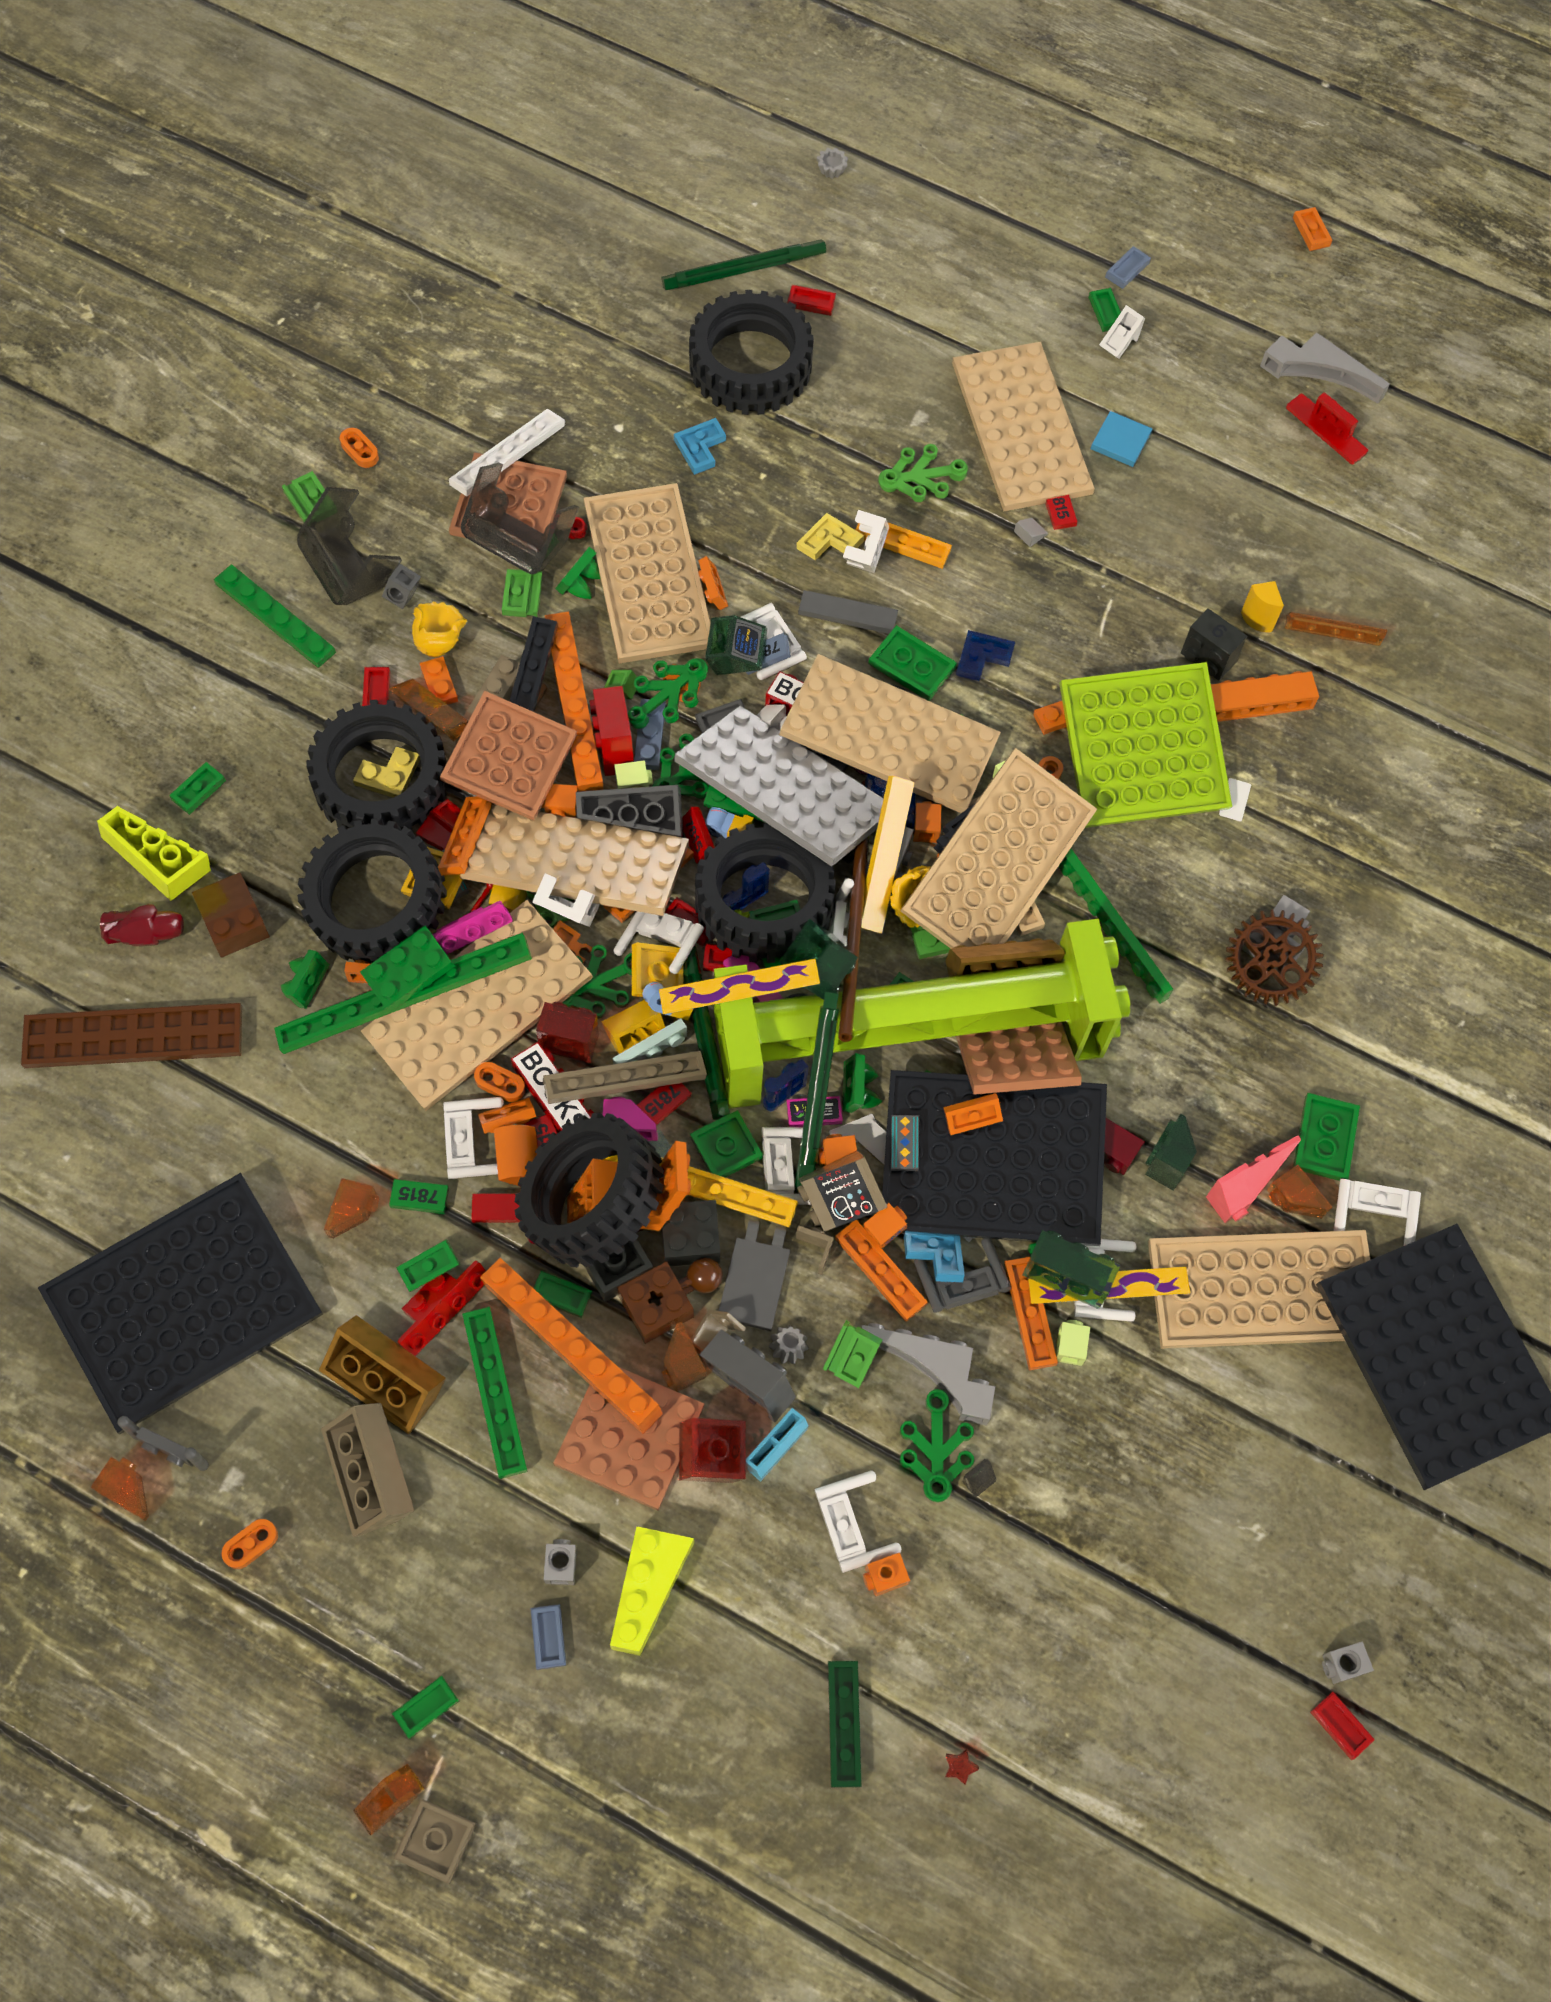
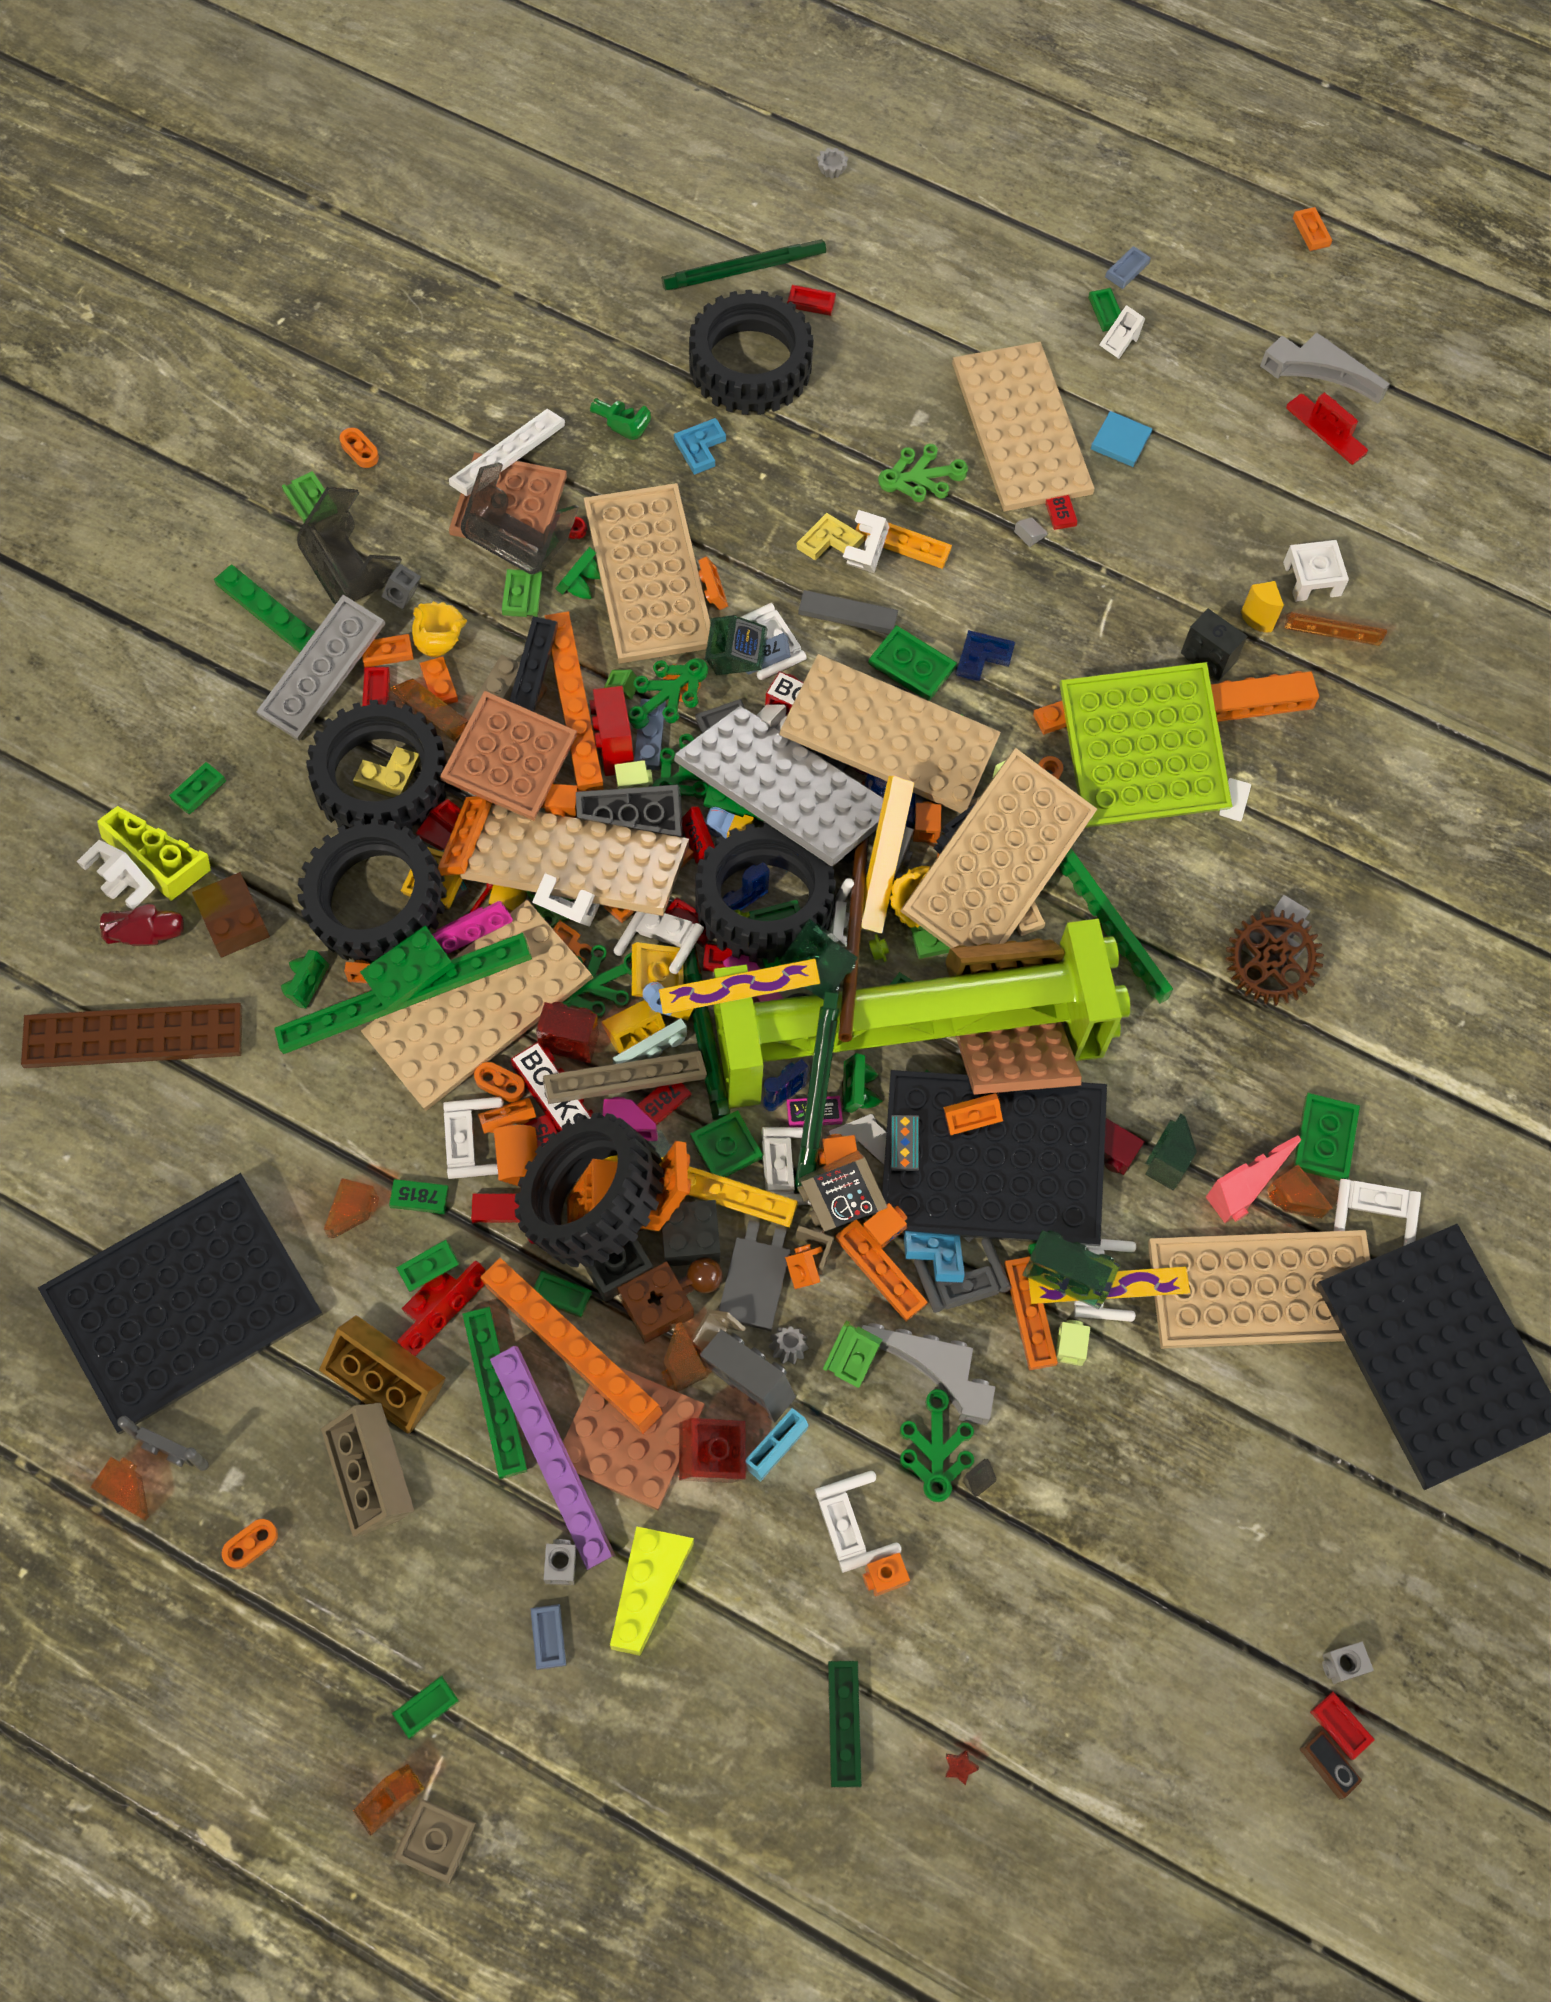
none -> white panel [77,840,155,910]
none -> light grey plate [256,595,385,741]
none -> orange plate [362,634,414,667]
none -> medium lavender plate [490,1346,615,1570]
none -> green piece [590,398,651,440]
none -> orange bracket [785,1244,823,1289]
none -> lime plate [869,934,890,962]
none -> white panel [1283,540,1349,602]
none -> slope [1300,1730,1362,1800]

